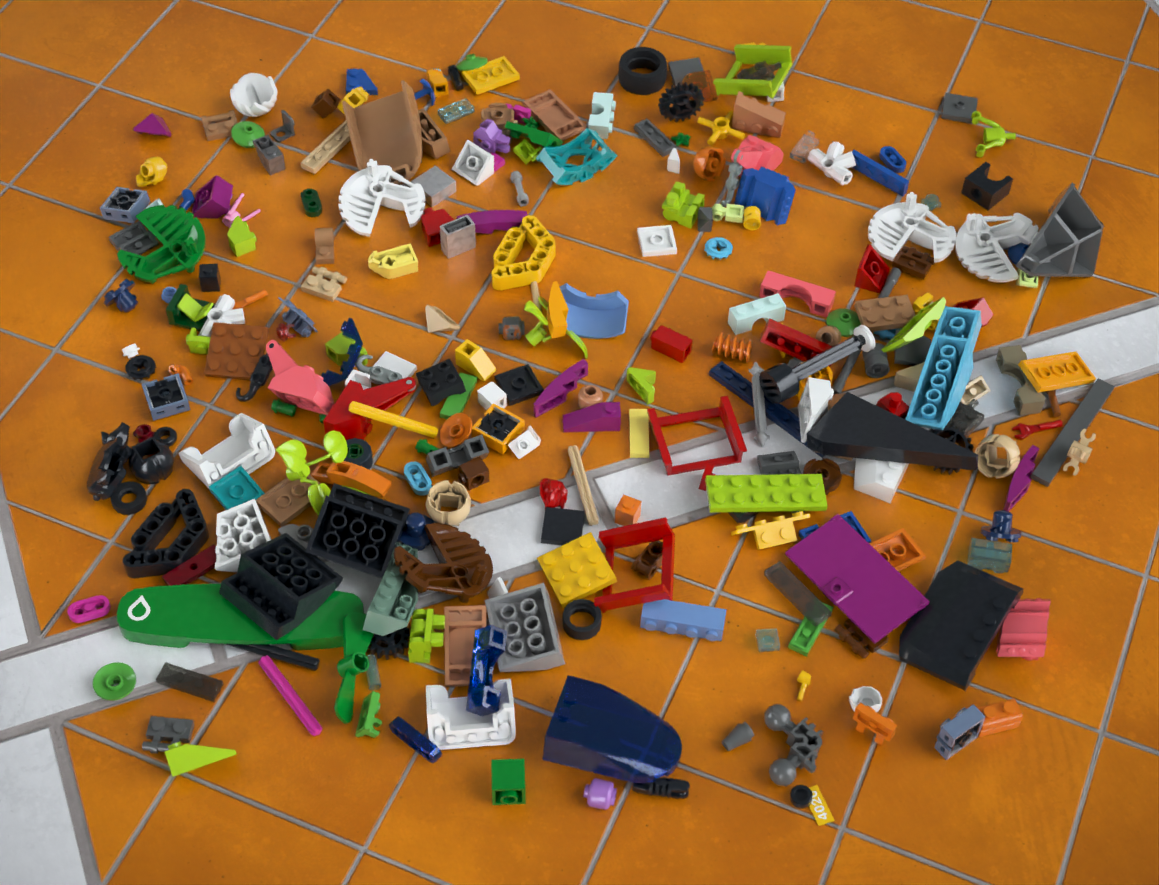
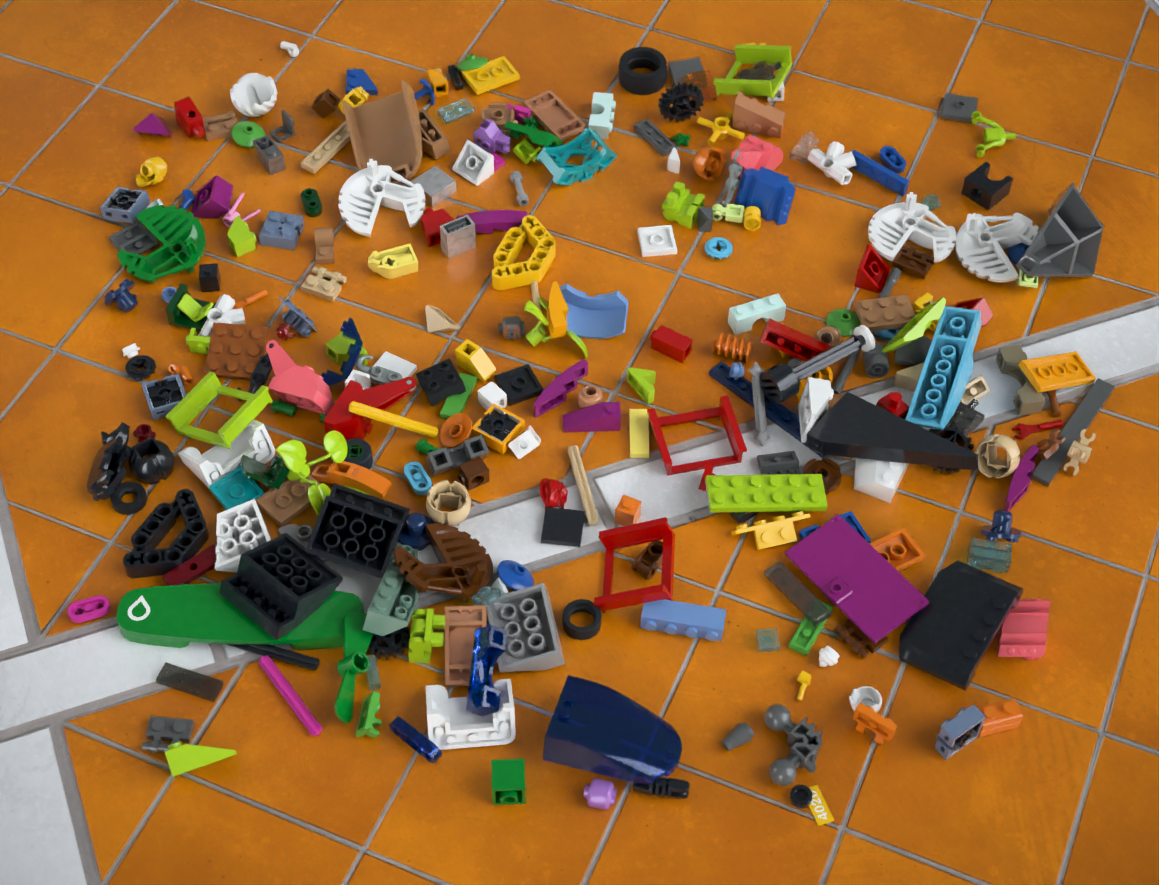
bright green dish [93,662,136,701] -> none
black piece [153,427,177,447] -> none
yellow plate [537,532,617,608] -> none
coral arch [759,271,836,318] -> none
none -> lime piece [165,372,273,449]
none -> red torso [174,96,206,138]
none -> dark green bracket [241,453,290,489]
none -> sand blue piece [259,211,304,250]
none -> white arm [280,41,299,57]
none -> clear light blue plate [472,586,502,606]
none -> blue dish [497,560,534,591]
none -> medium blue plate [730,362,745,380]
none -> white plate [819,645,840,667]
none -> dark orange plate [1036,428,1065,460]

